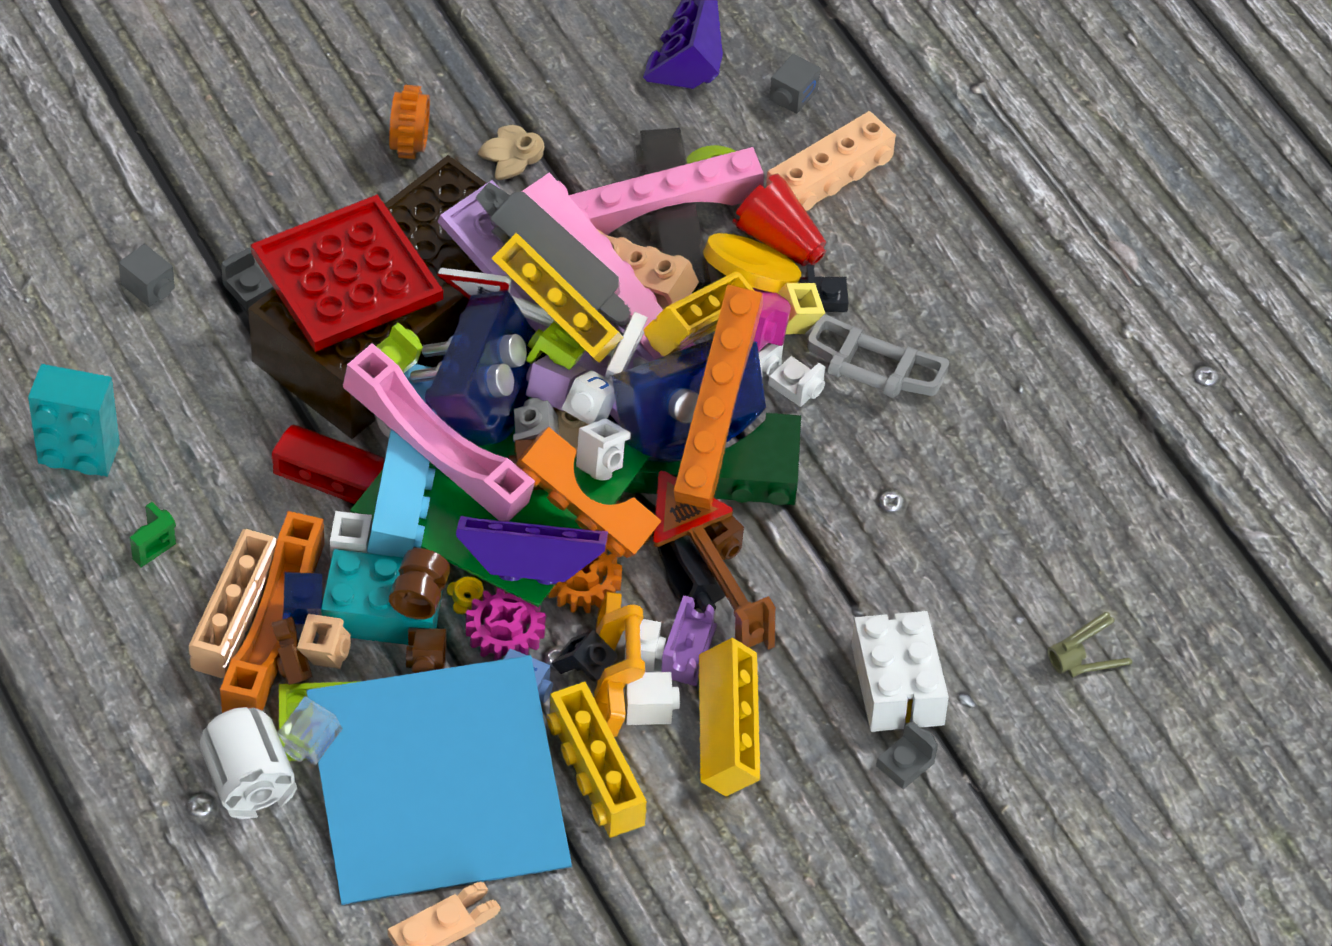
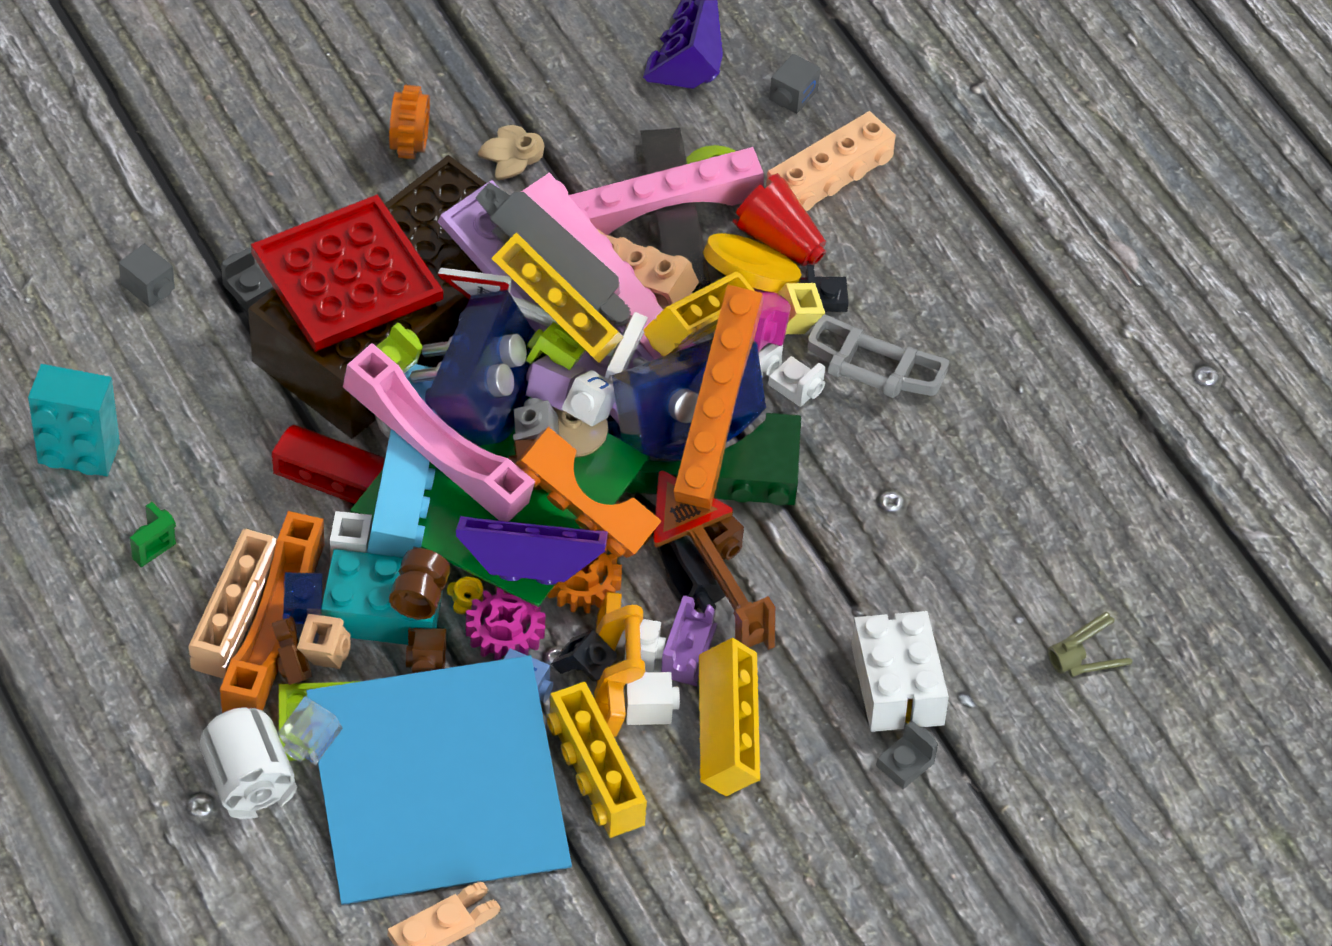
white brick [576,418,631,480] -> none

